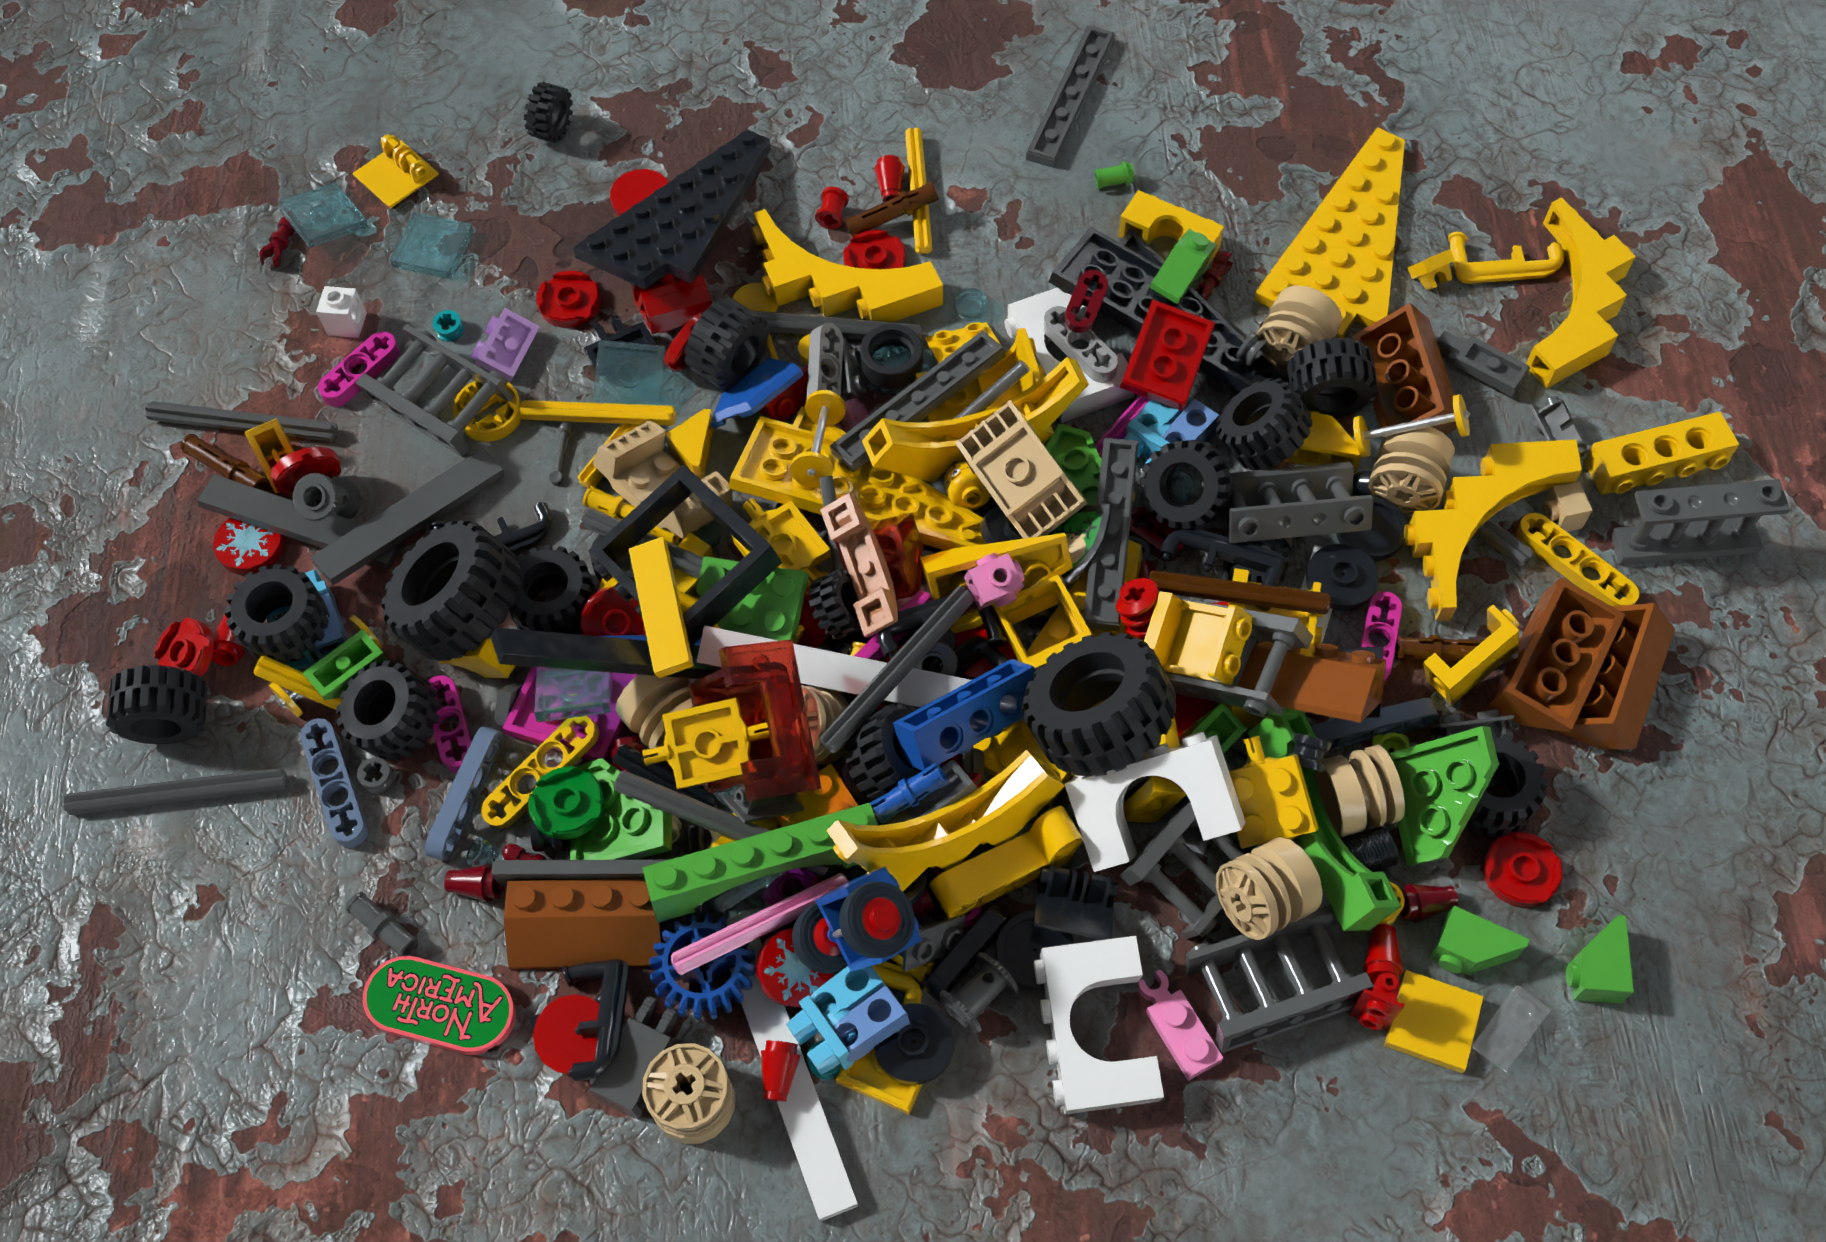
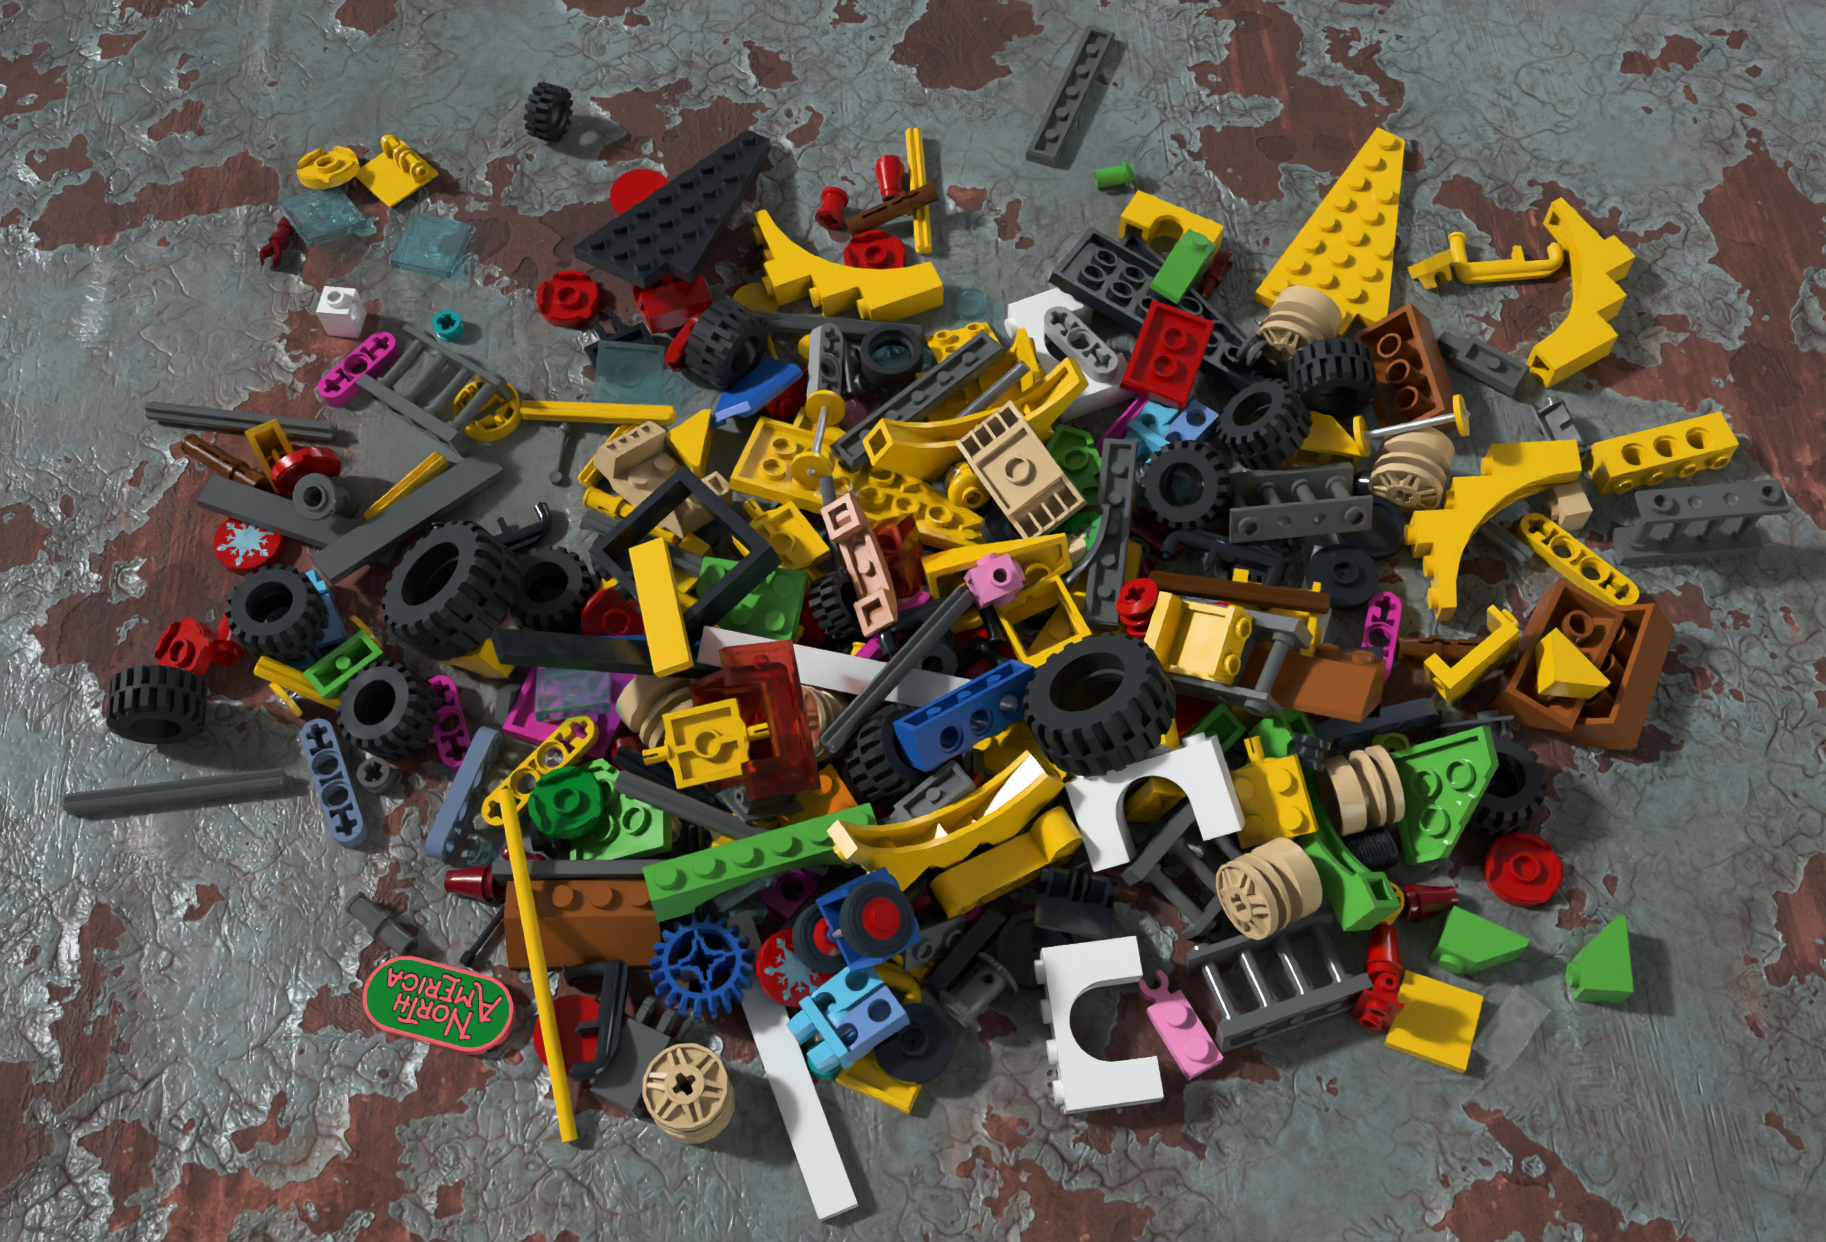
lavender bracket [470,308,540,382] -> none
bright pink axle [671,873,849,975] -> none
red cone [761,1040,801,1102] -> none
blue pin [870,762,949,824] -> none
dark red beam [1064,270,1108,333] -> none
none -> yellow tile [296,146,360,189]
none -> yellow axle [363,451,449,521]
none -> black hinge [459,899,505,967]
none -> yellow piece [498,788,578,1143]
none -> yellow slope [1535,628,1611,700]

